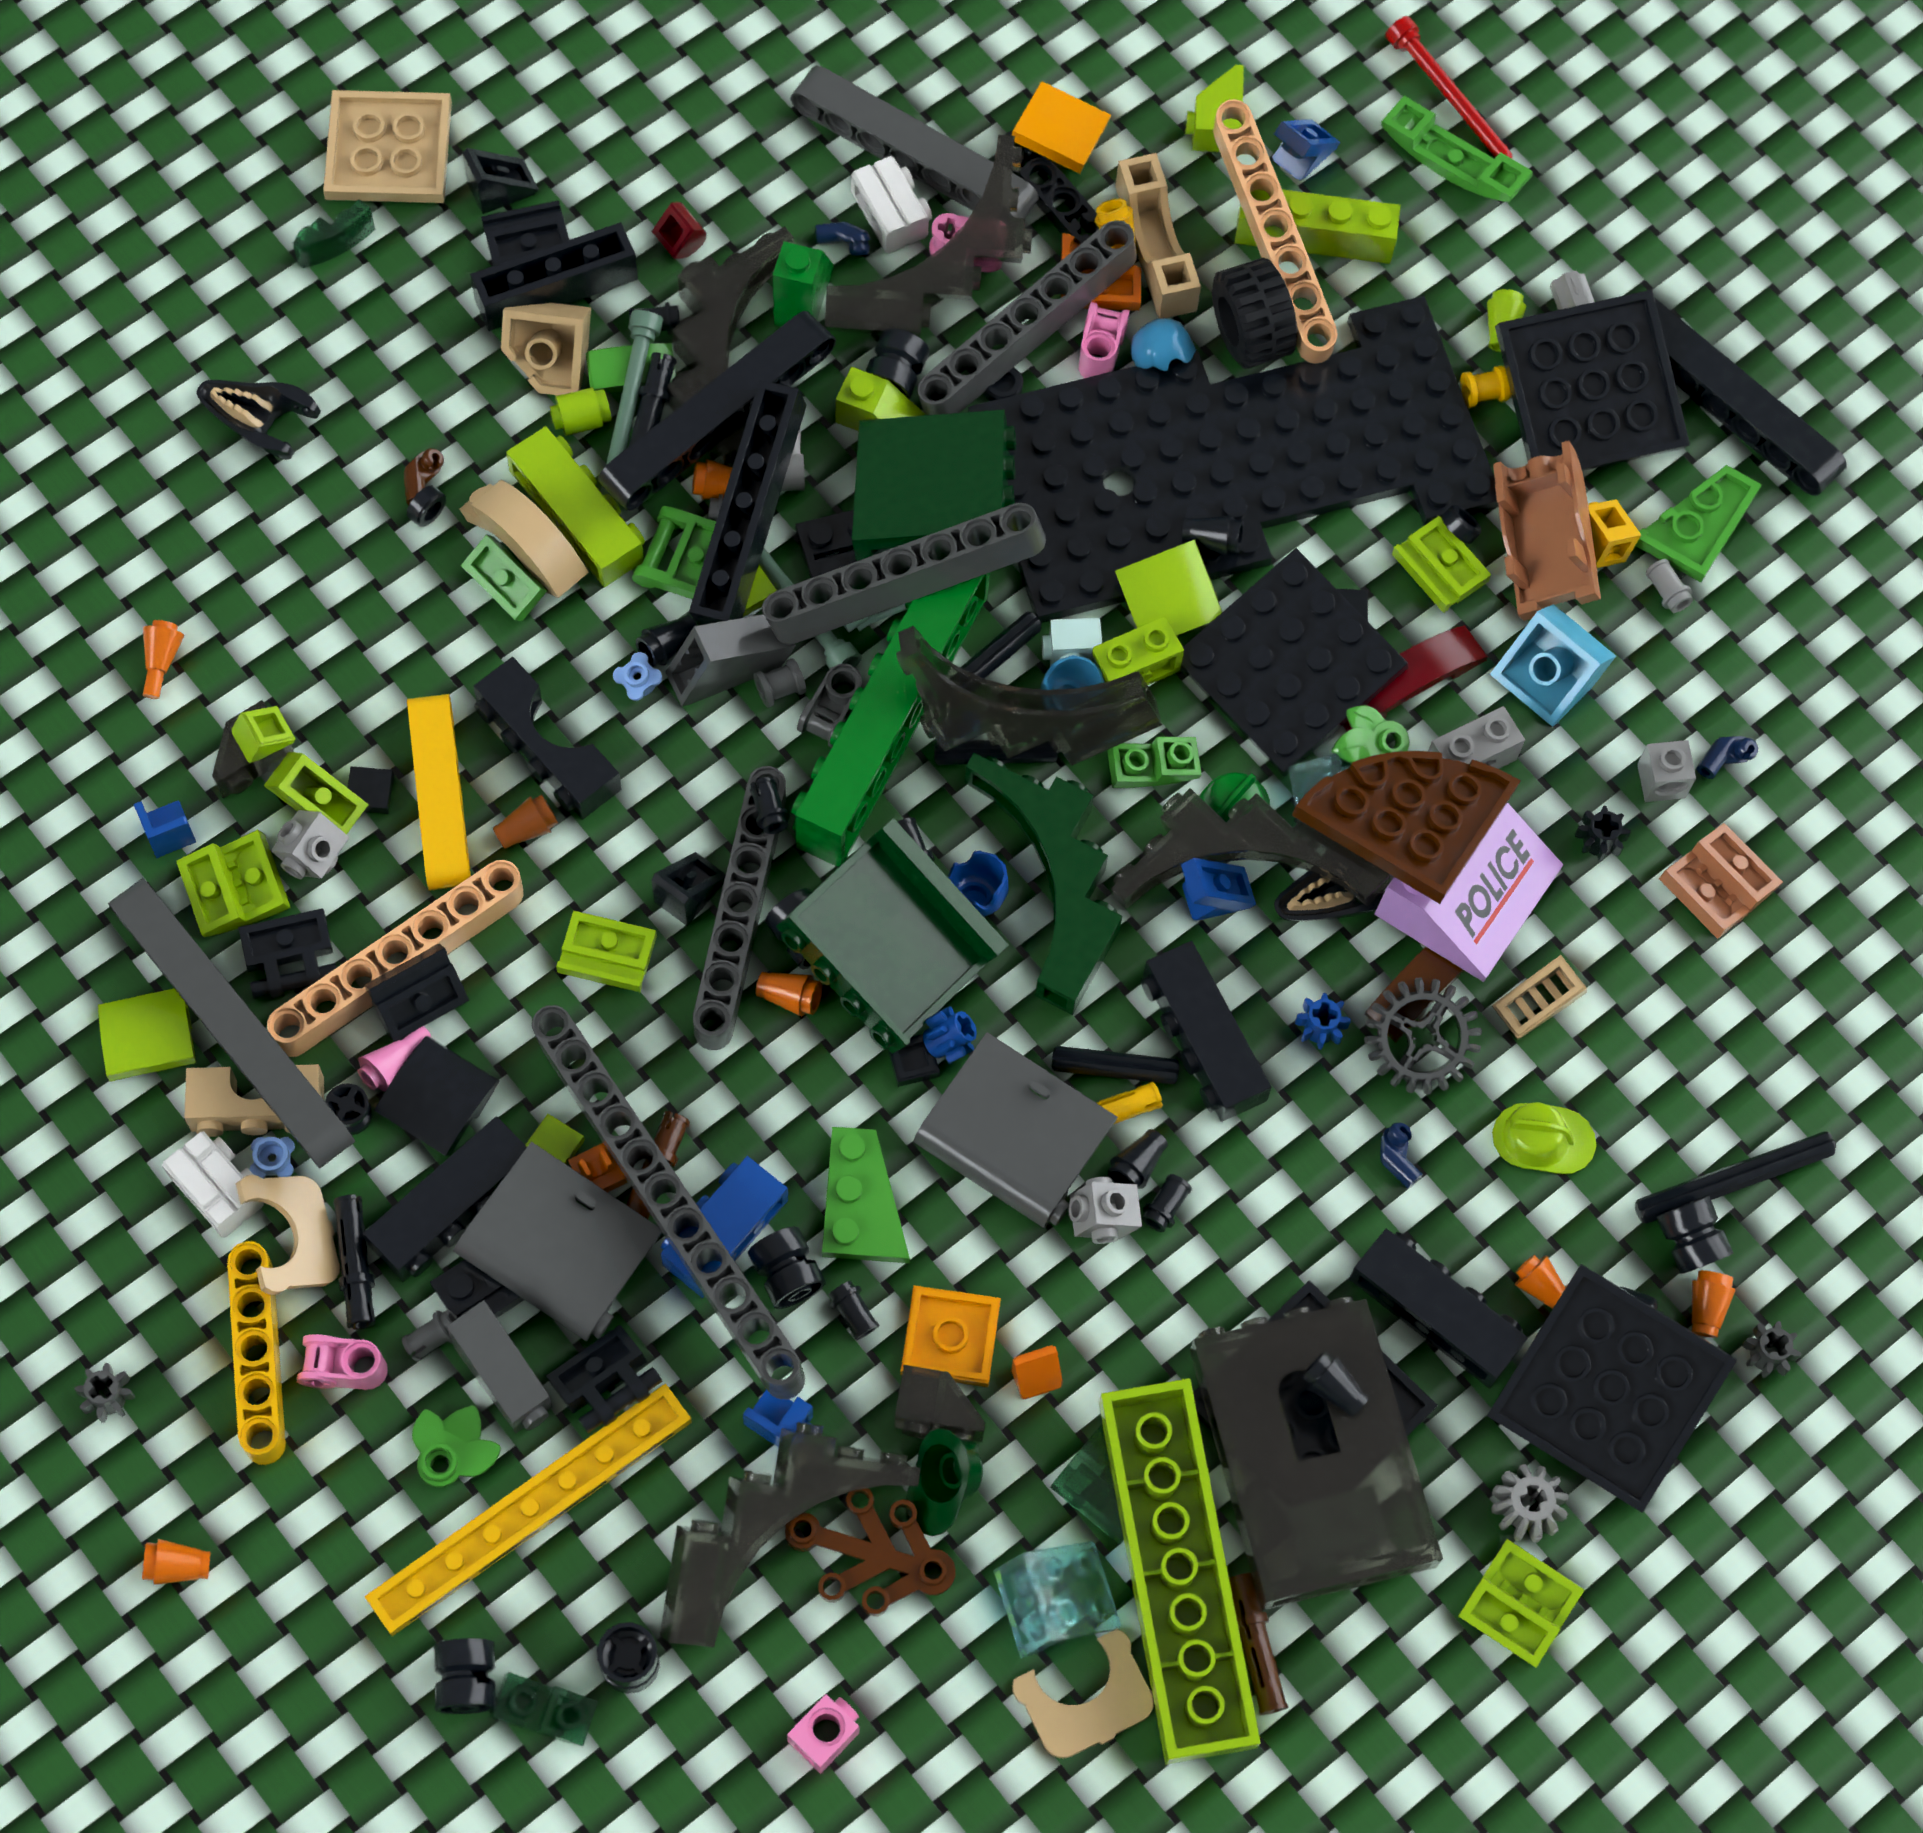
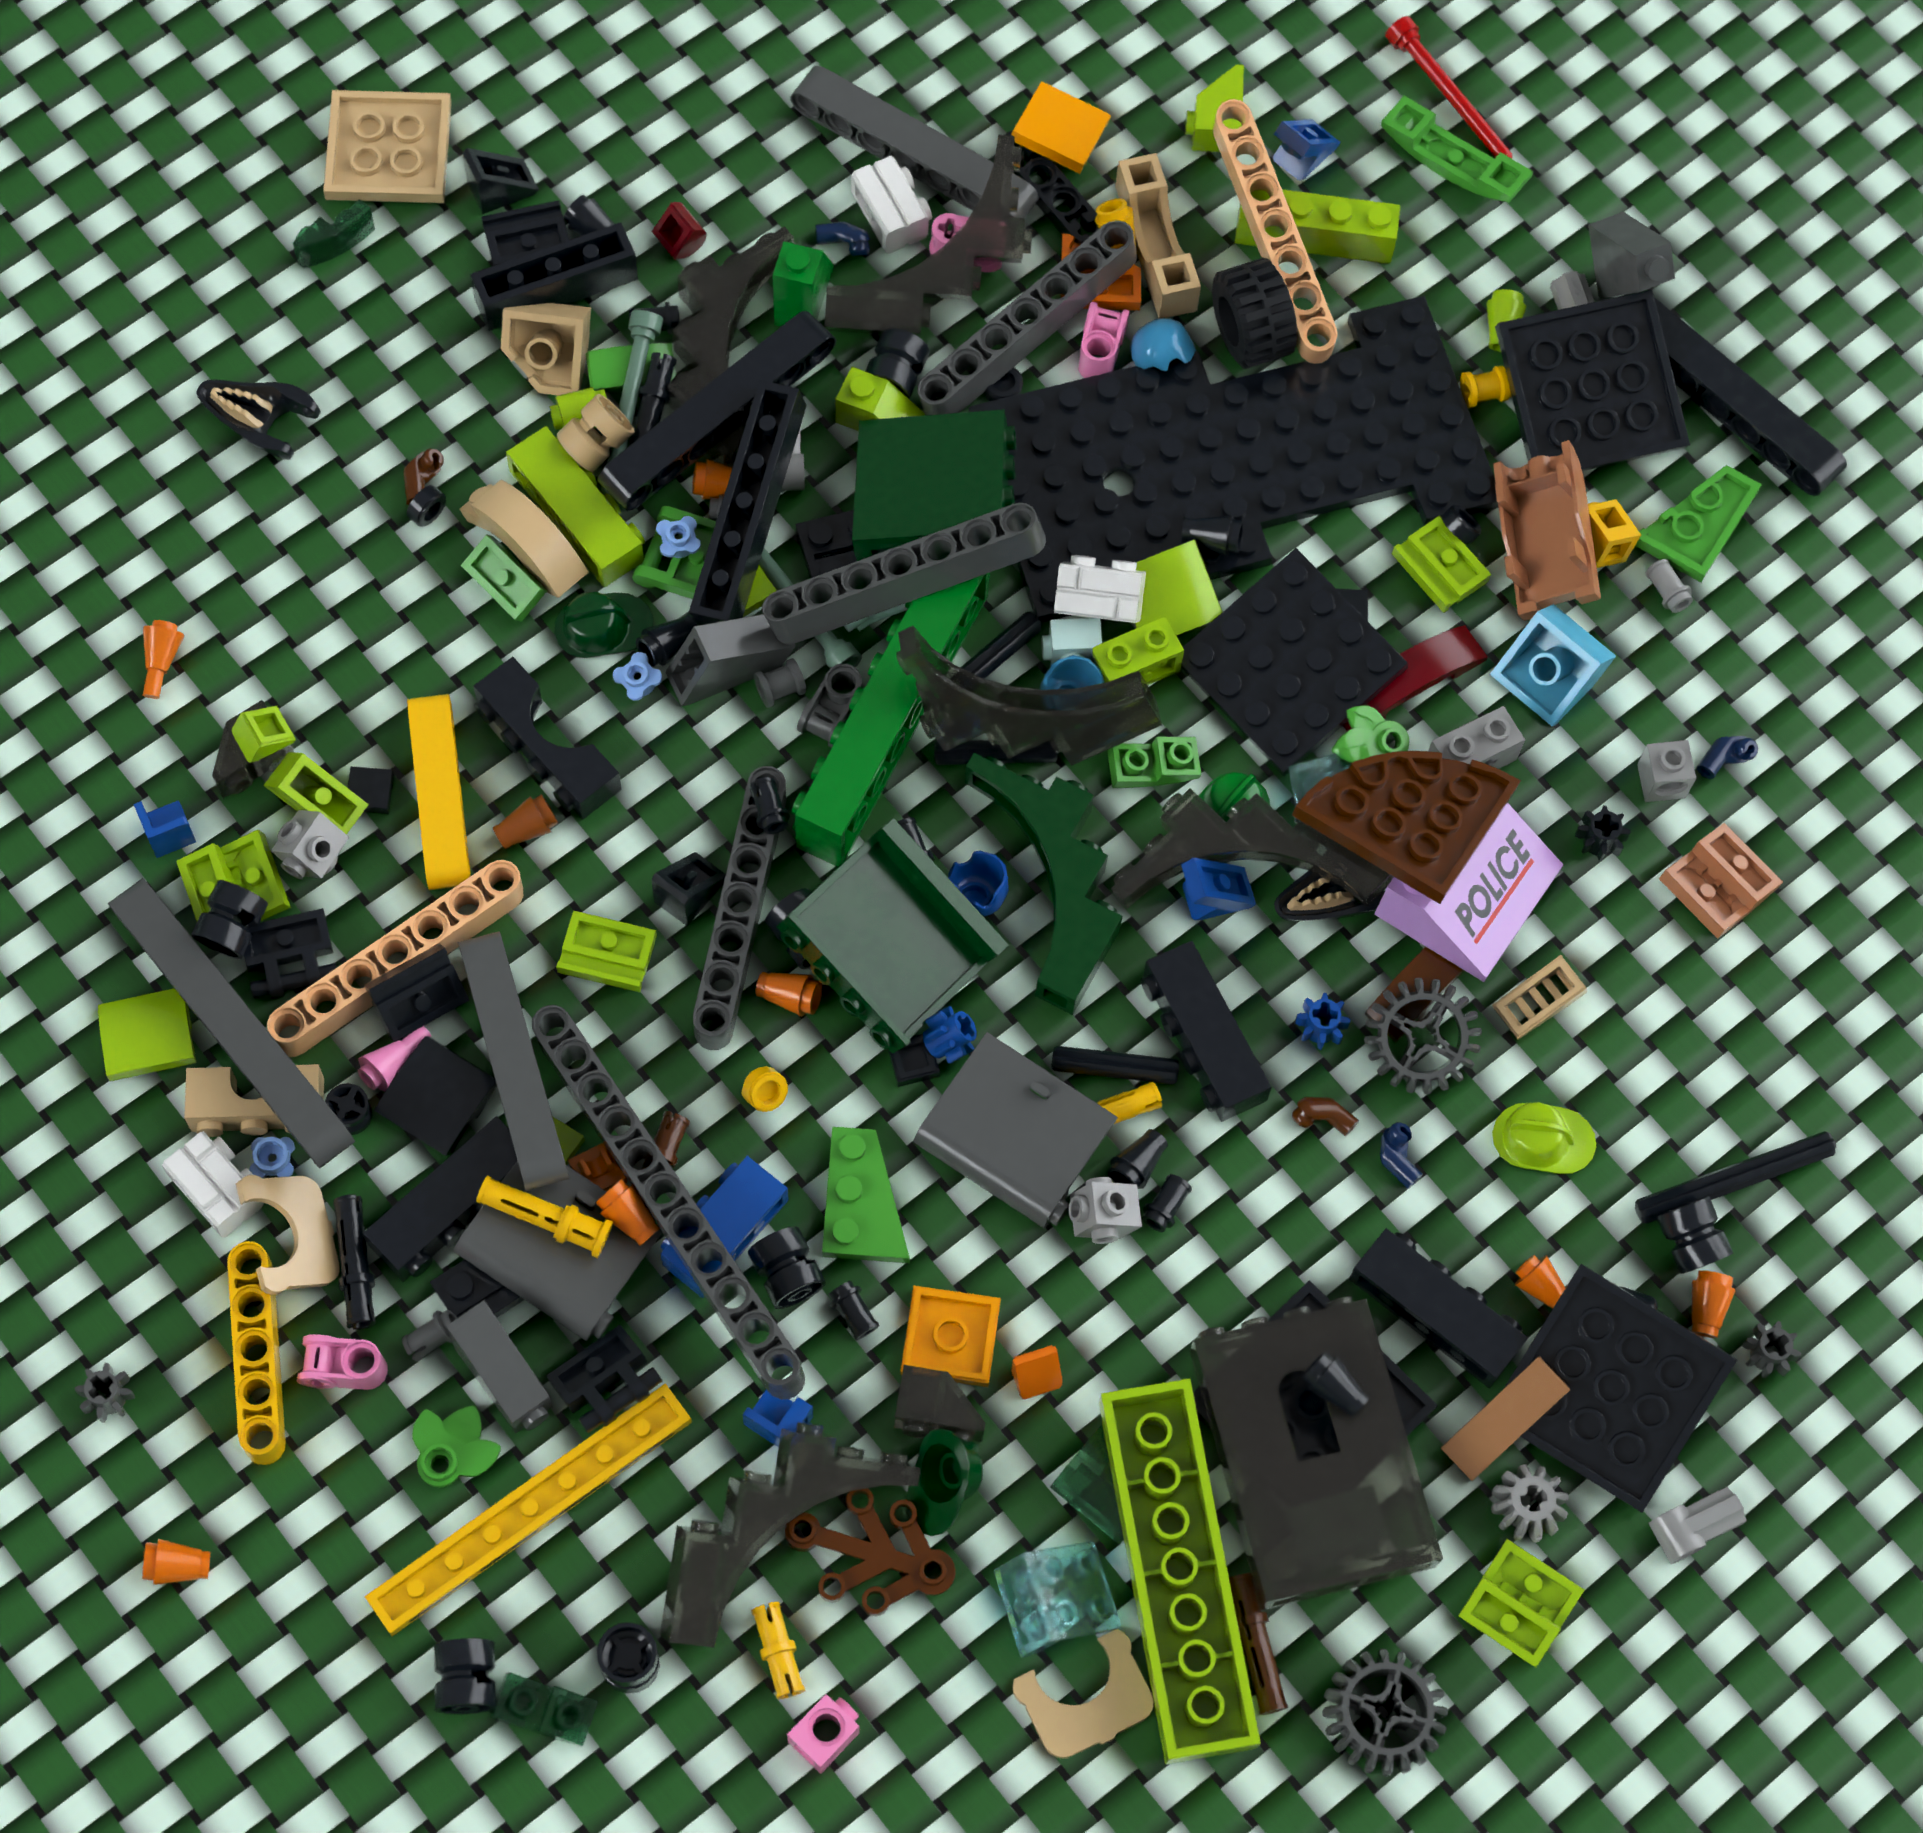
none -> black wheel [191,880,268,959]
none -> dark grey beam [458,931,569,1191]
none -> yellow pin [476,1175,613,1258]
none -> dark green piece [555,592,654,658]
none -> tan wheel [557,394,635,472]
none -> black cone [563,195,614,236]
none -> orange cone [595,1179,660,1246]
none -> light blue plate [656,516,701,558]
none -> yellow tile [741,1066,788,1112]
none -> yellow pin [751,1601,806,1700]
none -> white brick [1054,555,1146,623]
none -> reddish brown arm [1292,1097,1359,1137]
none -> dark grey gear [1322,1649,1448,1776]
none -> medium nougat tile [1441,1356,1570,1481]
none -> dark grey slope [1588,212,1675,299]
none -> light grey piece [1648,1487,1747,1564]

